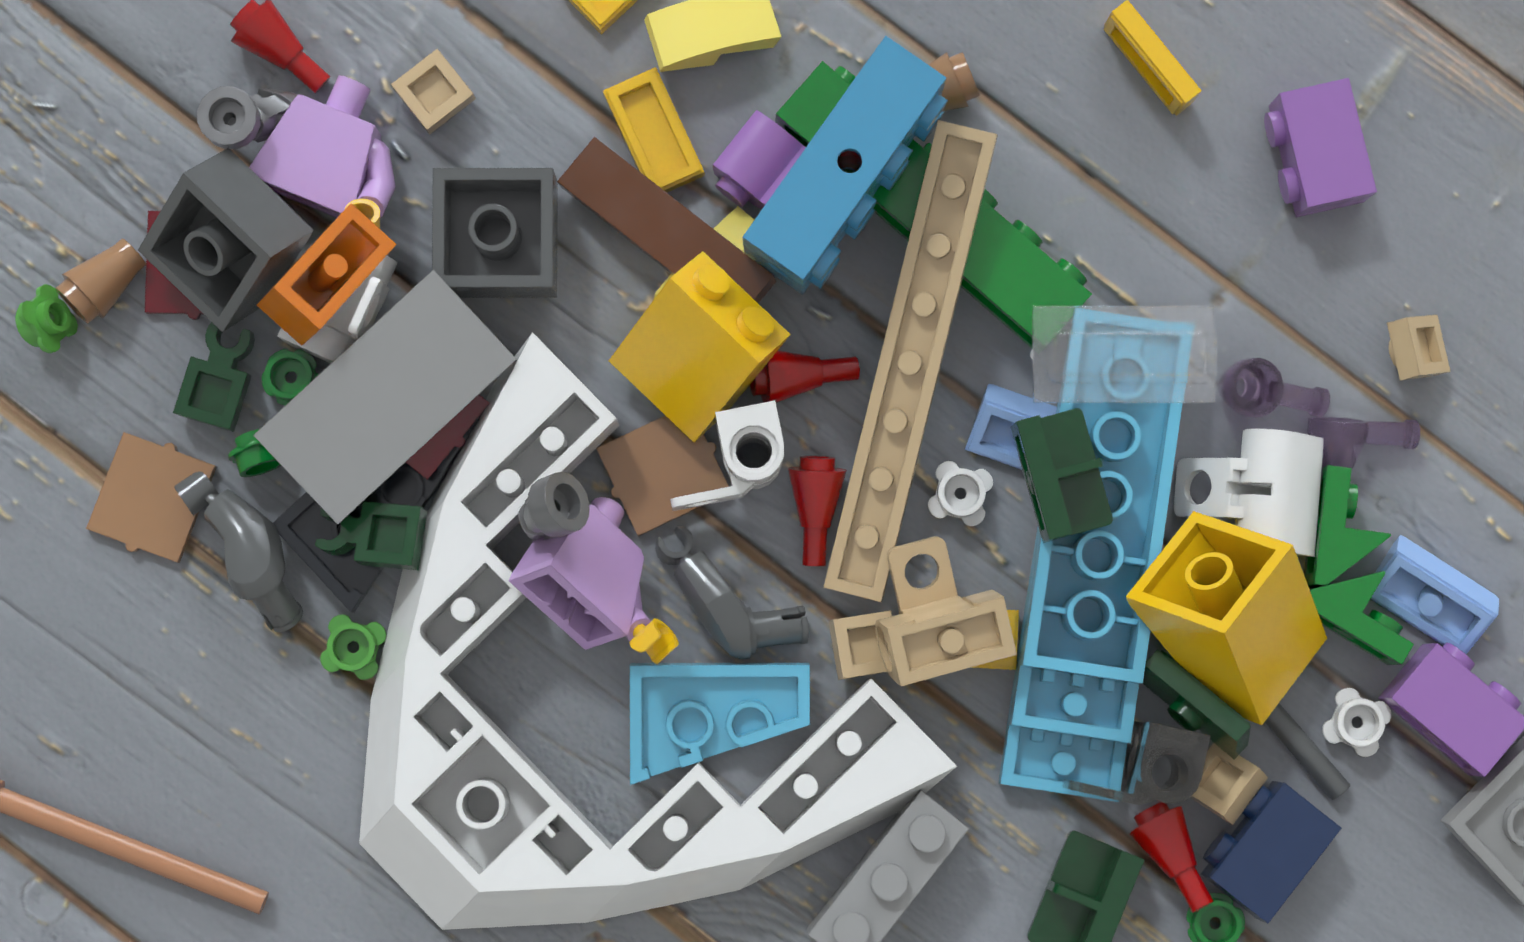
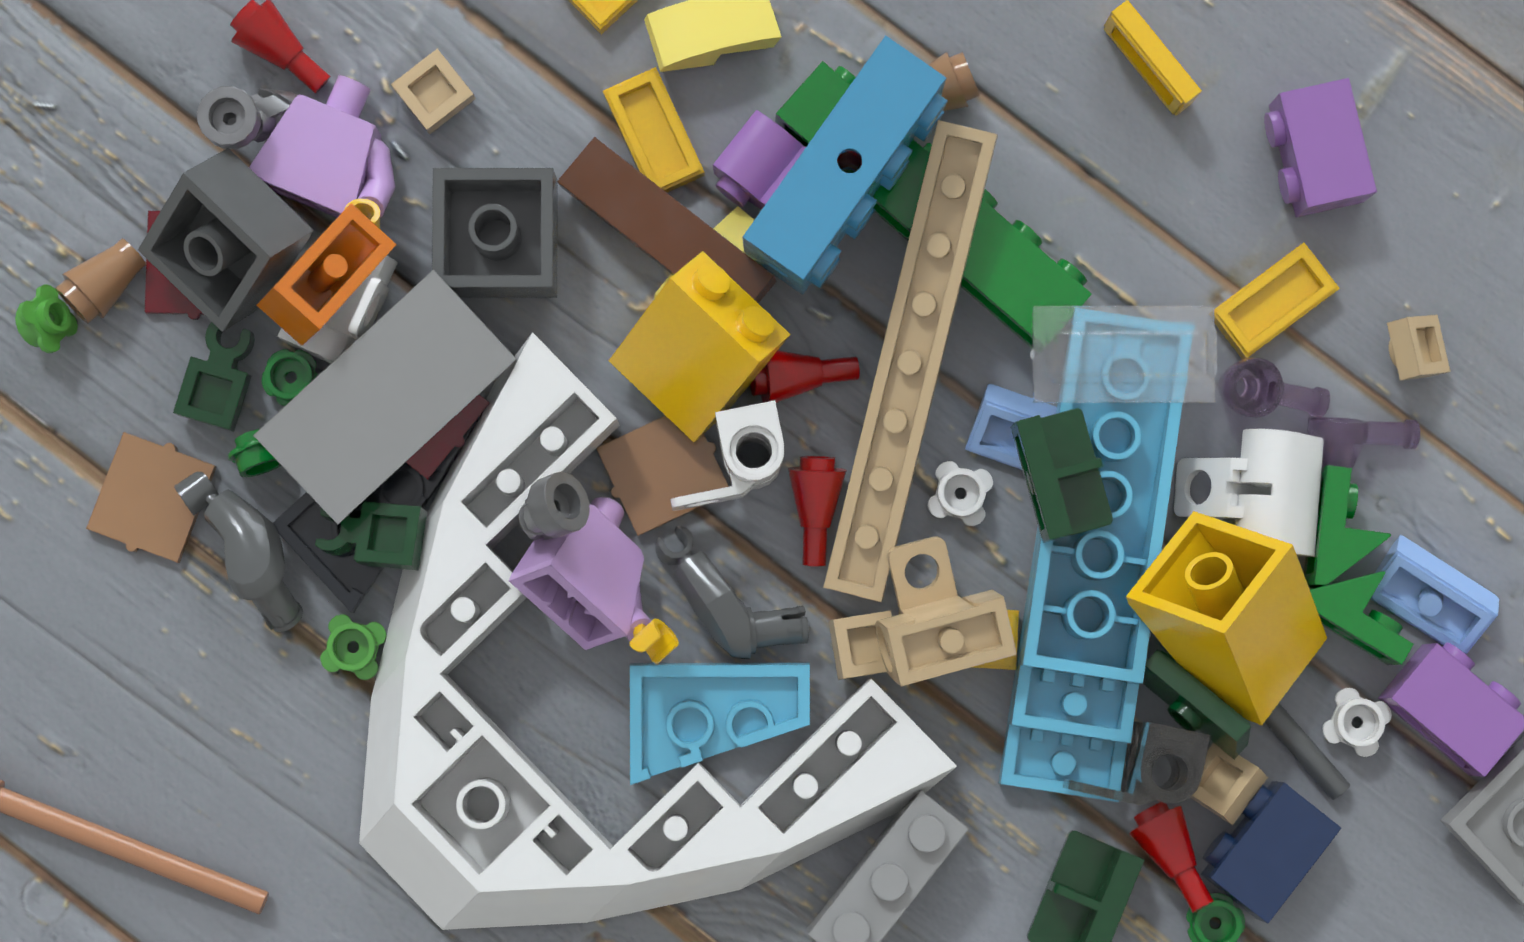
none -> yellow tile [1208,242,1340,361]

